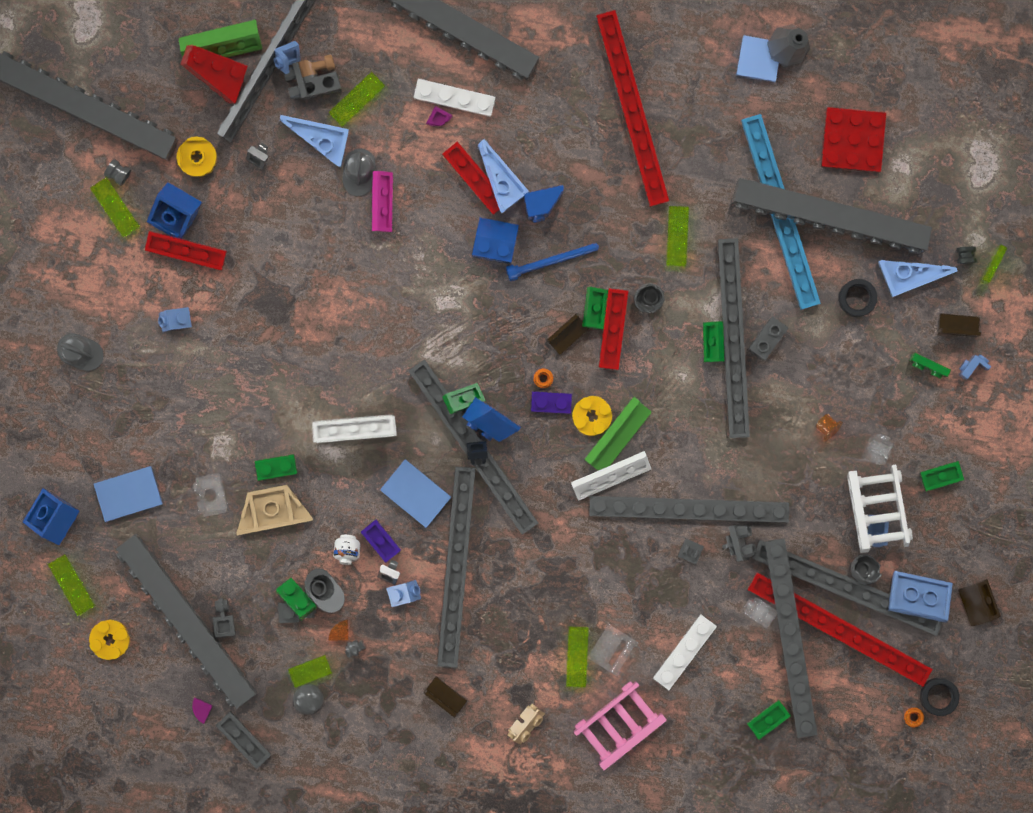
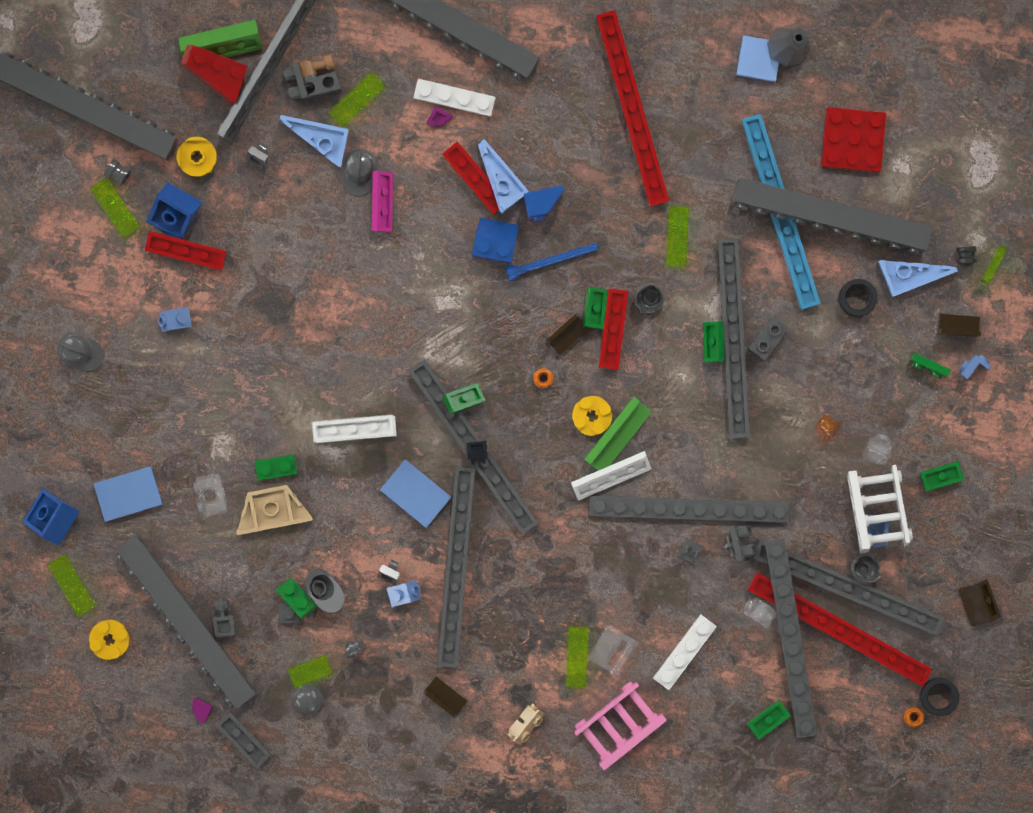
medium blue bracket [274,41,301,74] -> none
clear orange tile [328,620,349,641] -> none
white head [333,535,360,565] -> none
dark purple plate [361,519,401,563] -> none
blue slope [462,397,521,442] -> none
dark purple plate [531,392,572,414] -> none
medium blue tile [888,571,953,623] -> none

